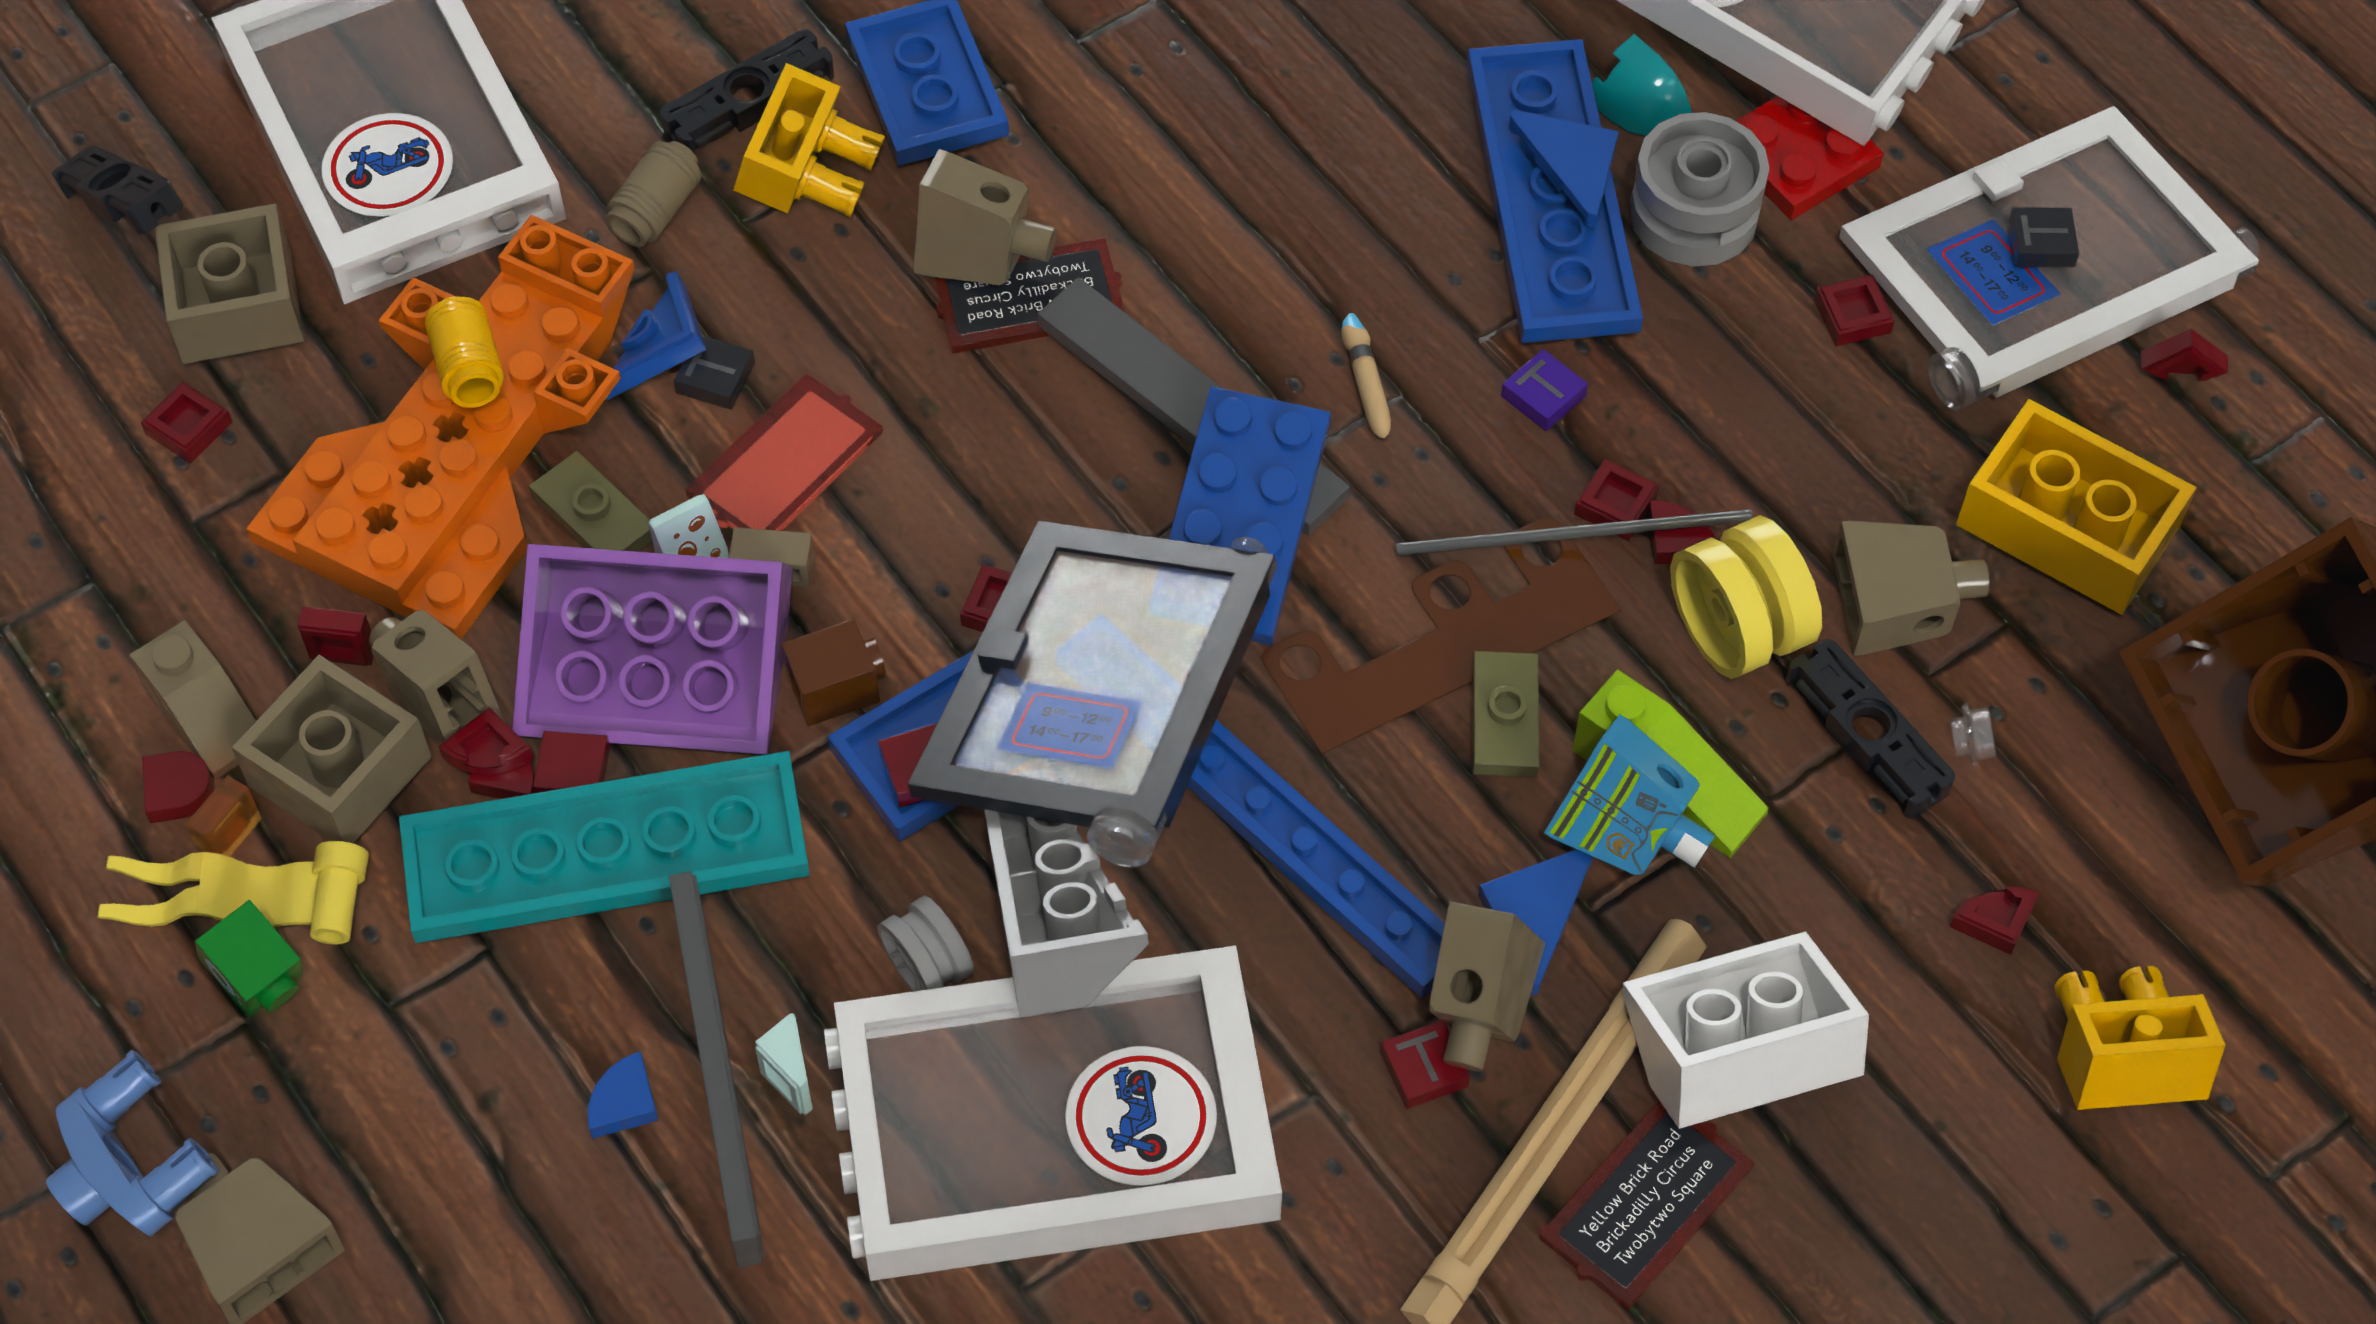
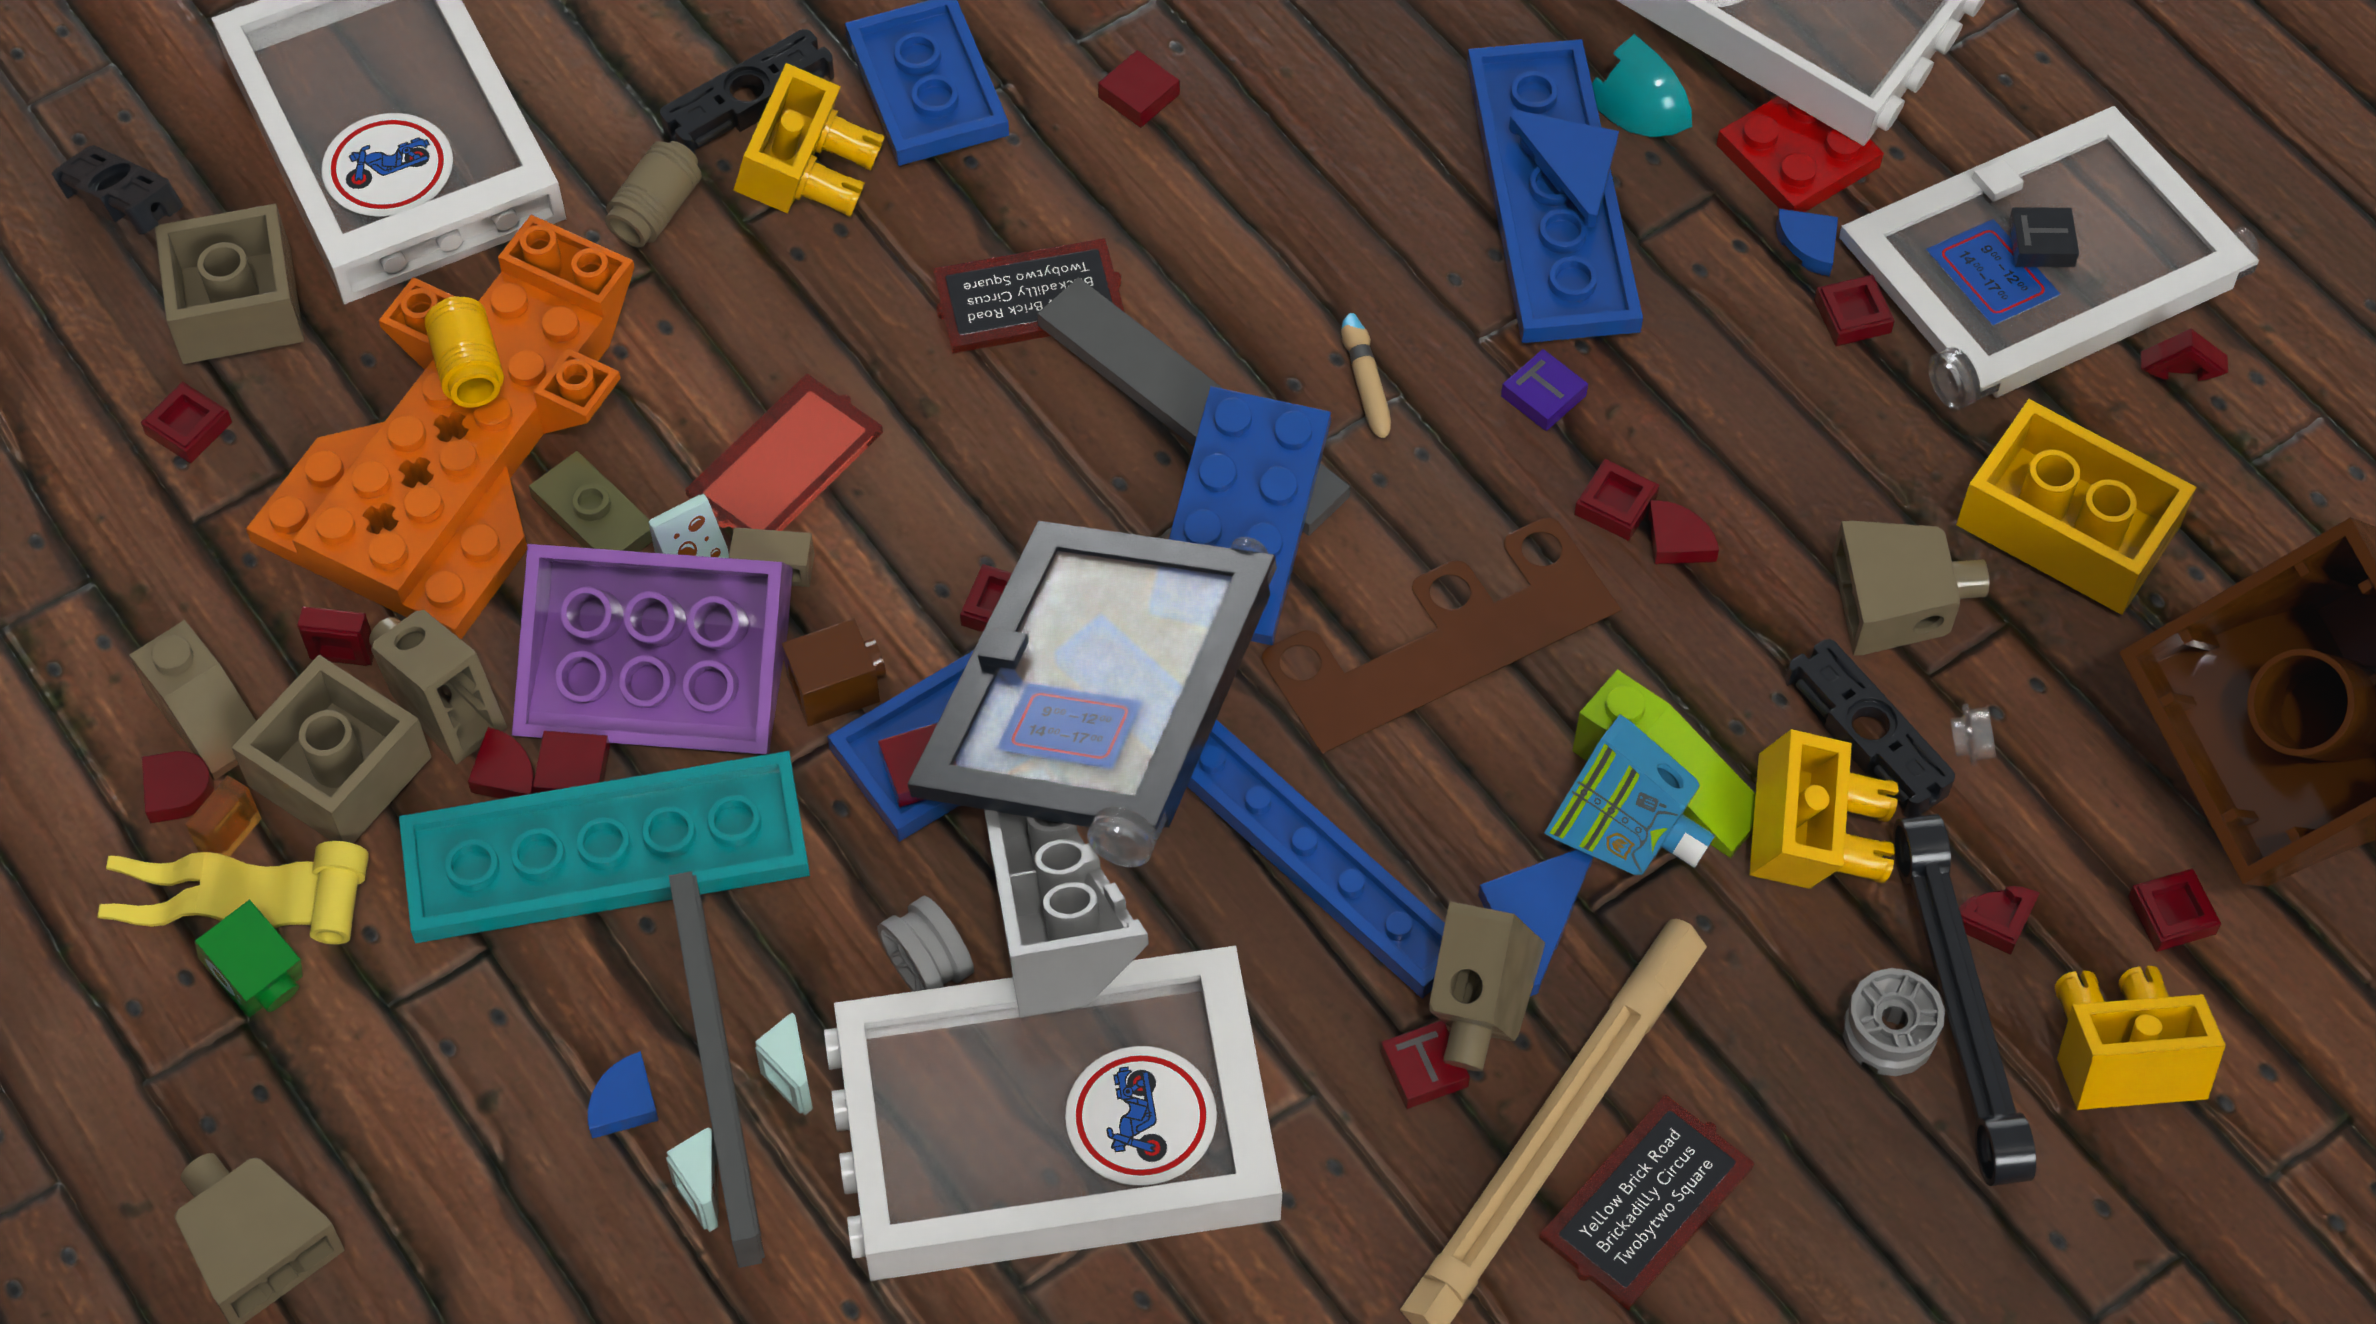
medium blue connector [46,1050,220,1237] -> none
dark red tile [438,707,533,775] -> none
blue tile [606,271,707,400] -> none
black tile [674,336,755,410] -> none
dark tan torso [913,149,1057,285] -> none
dark grey axle [1396,509,1753,556] -> none
olive plate [1473,651,1539,777] -> none
white slope [1622,931,1869,1129] -> none
light grey wheel [1629,112,1770,267] -> none
light yellow wheel [1670,515,1822,679] -> none
none -> light aqua slope [666,1128,718,1232]
none -> dark red tile [1098,50,1180,128]
none -> yellow brick [1749,729,1898,889]
none -> blue tile [1776,209,1838,276]
none -> light grey wheel [1842,968,1945,1076]
none -> black piece [1893,814,2036,1186]
none -> dark red tile [2128,868,2221,952]

